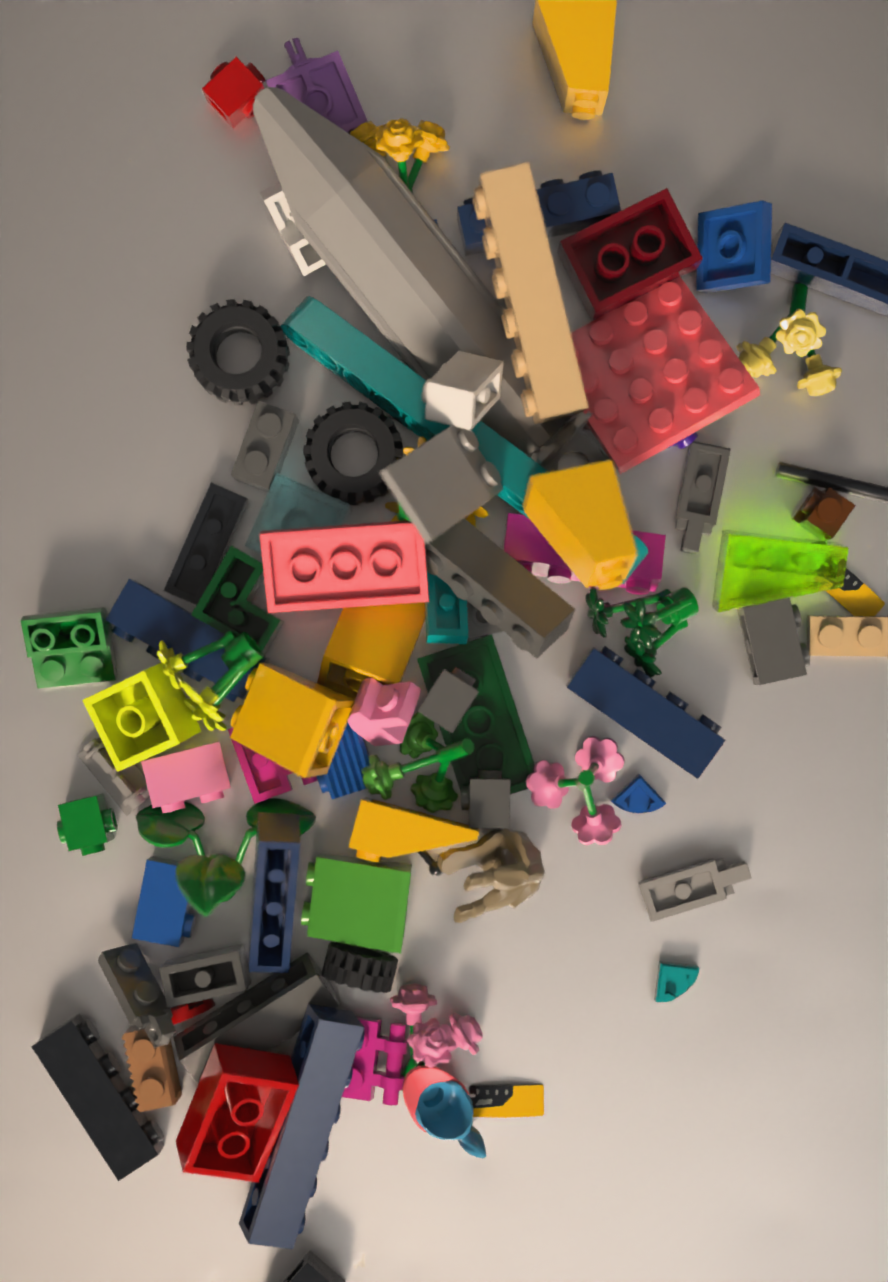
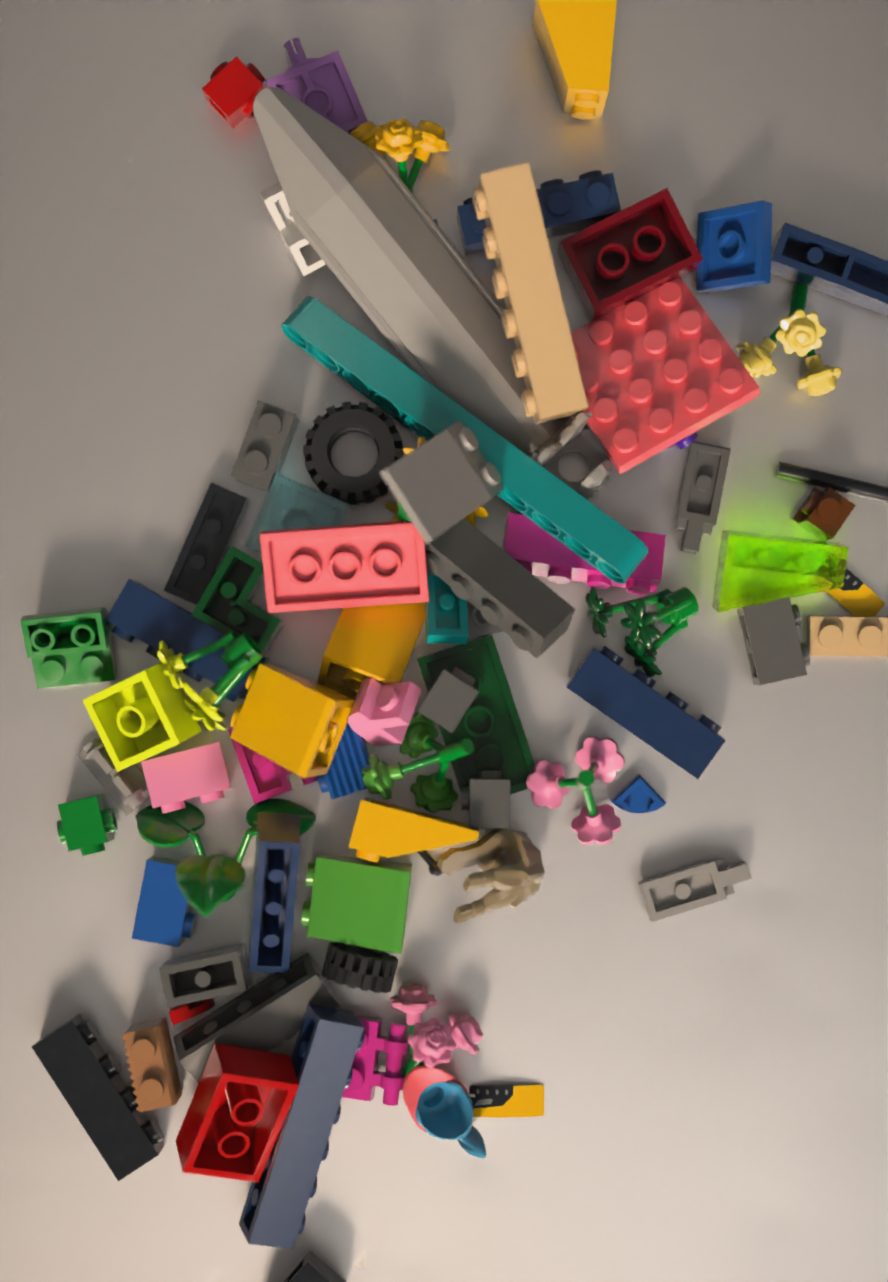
dark grey hinge [98,943,176,1048] -> none
black tyre [186,299,290,406] -> none
white brick [422,351,504,430] -> none
yellow slope [523,460,638,590] -> none
teal tile [654,961,700,1002] -> none

